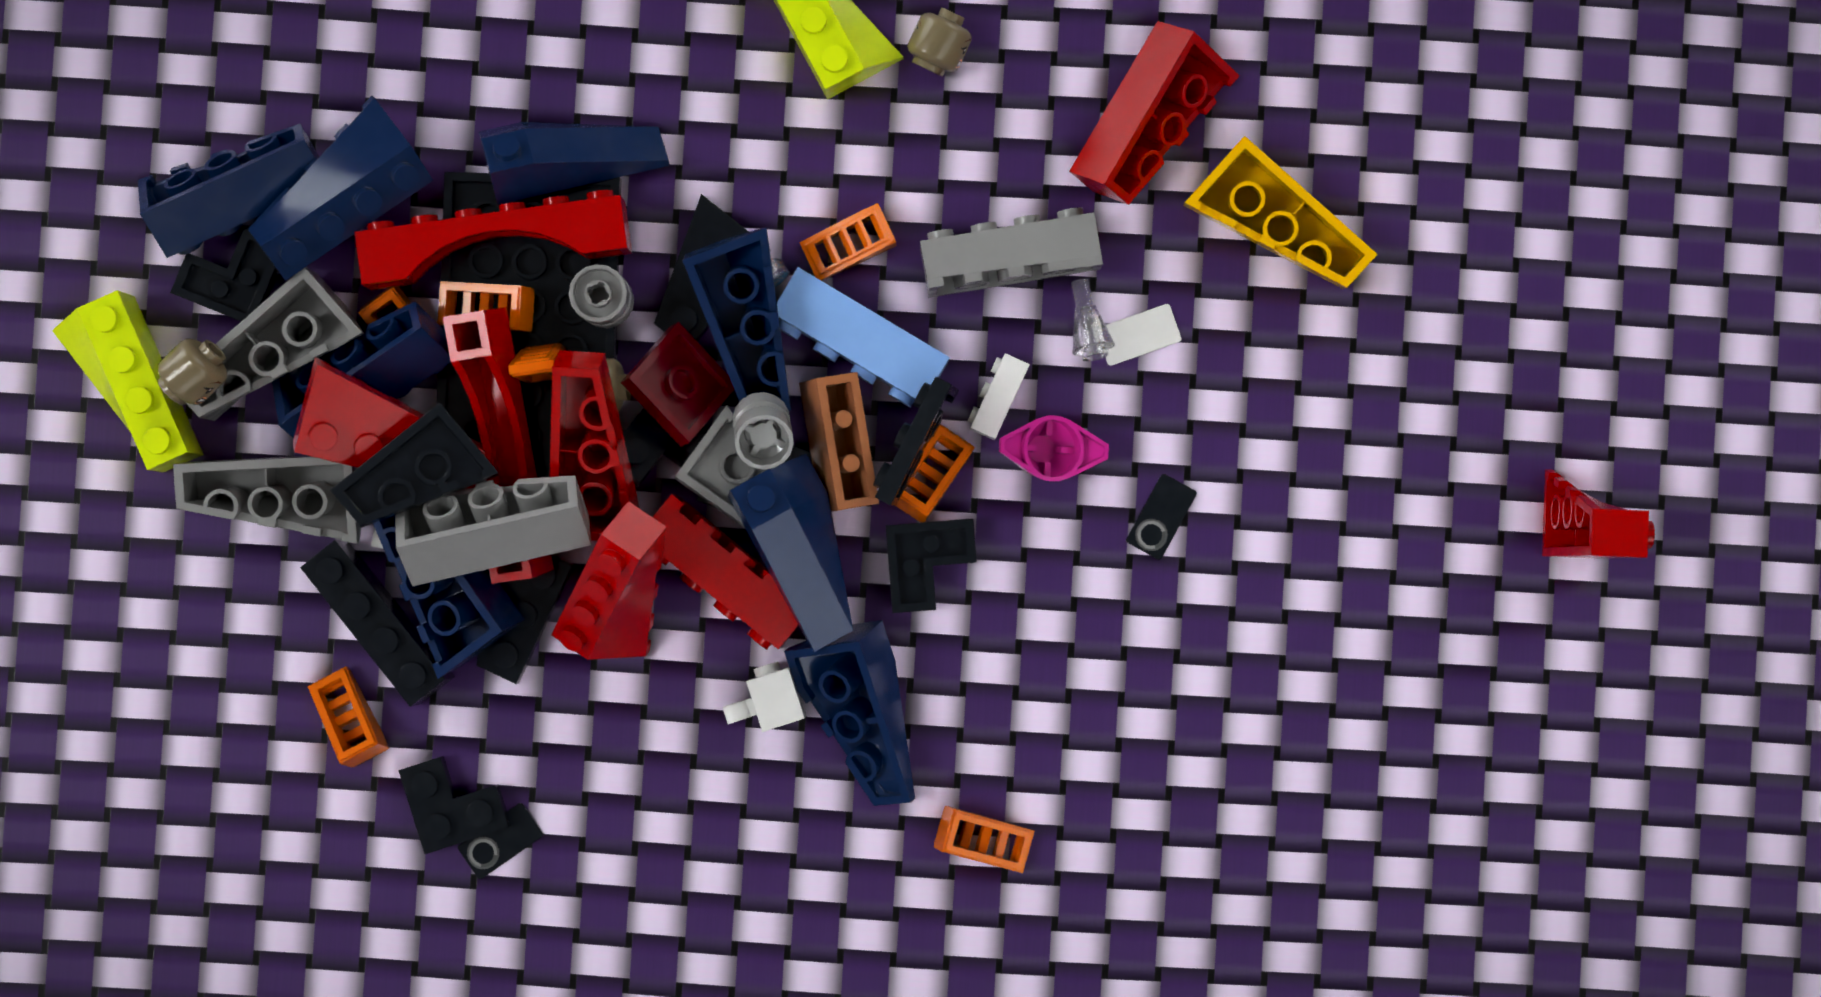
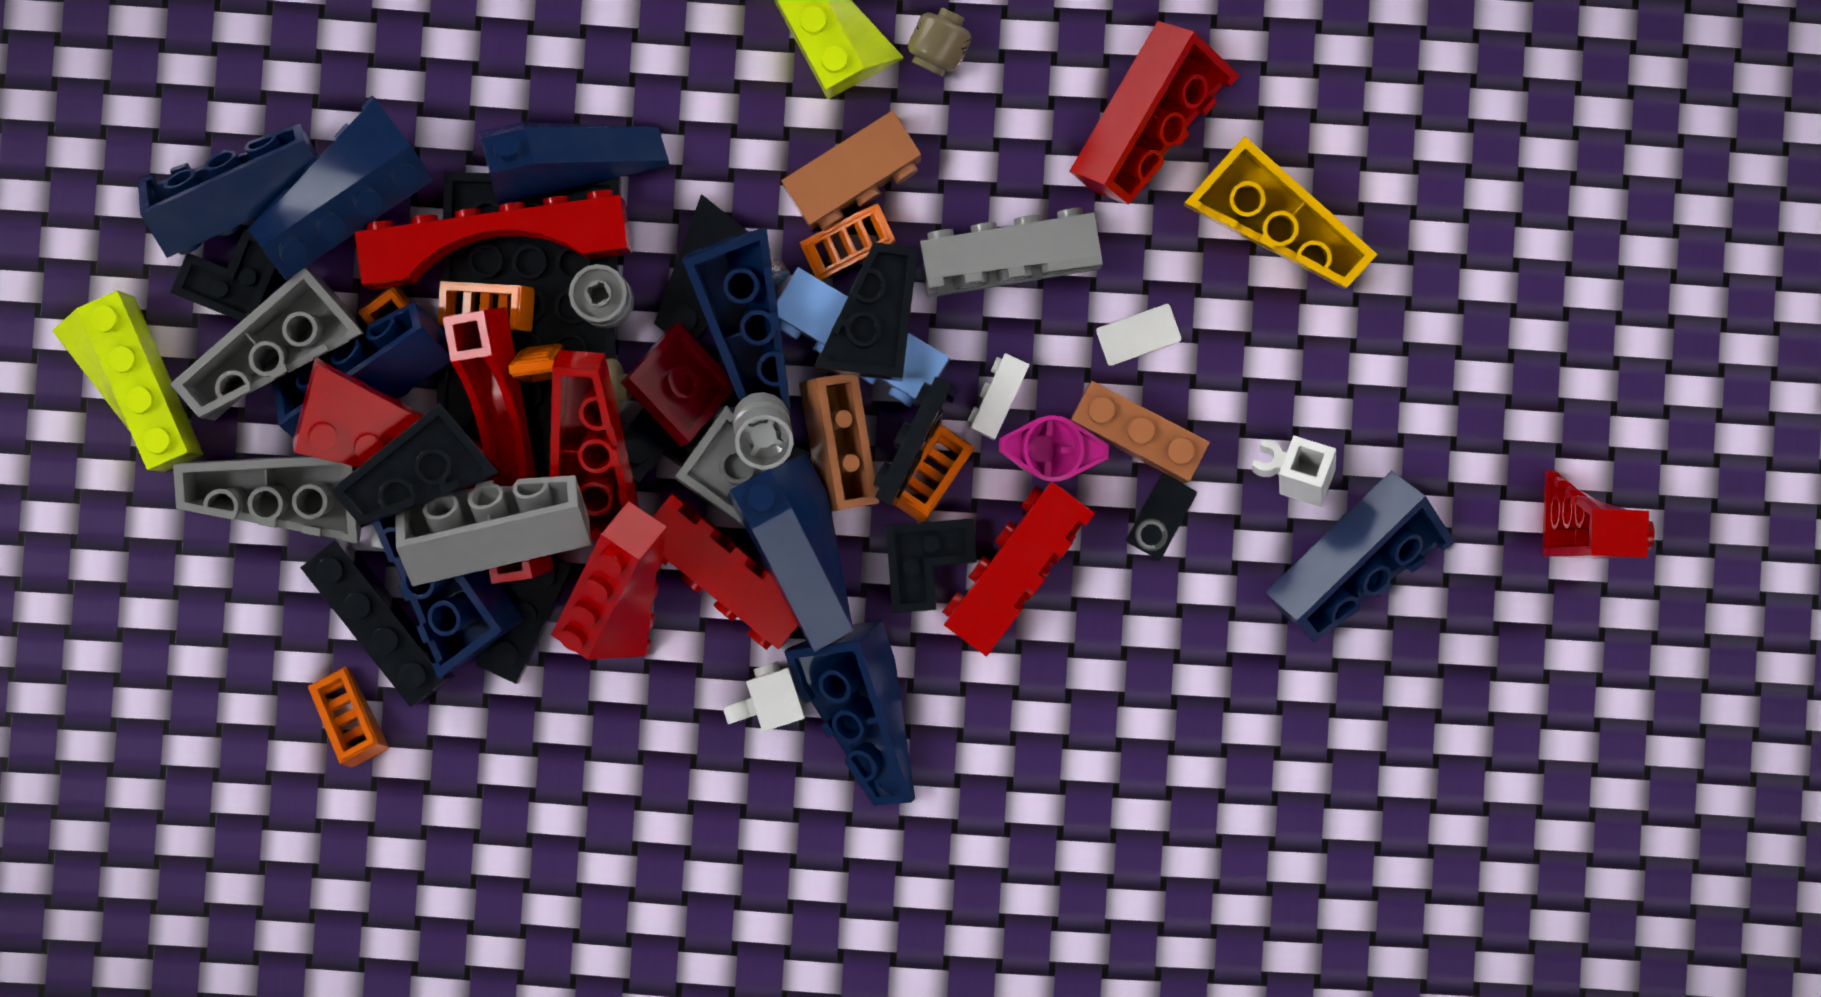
dark tan head [158,338,227,405] -> none
black plate [398,756,512,854] -> none
black sticker [458,803,543,879] -> none
orange slope [934,806,1035,873] -> none
clear cone [1071,279,1115,361] -> none
none -> nougat brick [781,110,921,231]
none -> black wing [813,242,918,381]
none -> red wedge [942,481,1095,657]
none -> nougat brick [1070,381,1210,483]
none -> white brick [1252,436,1336,507]
none -> dark blue wedge [1265,470,1455,642]

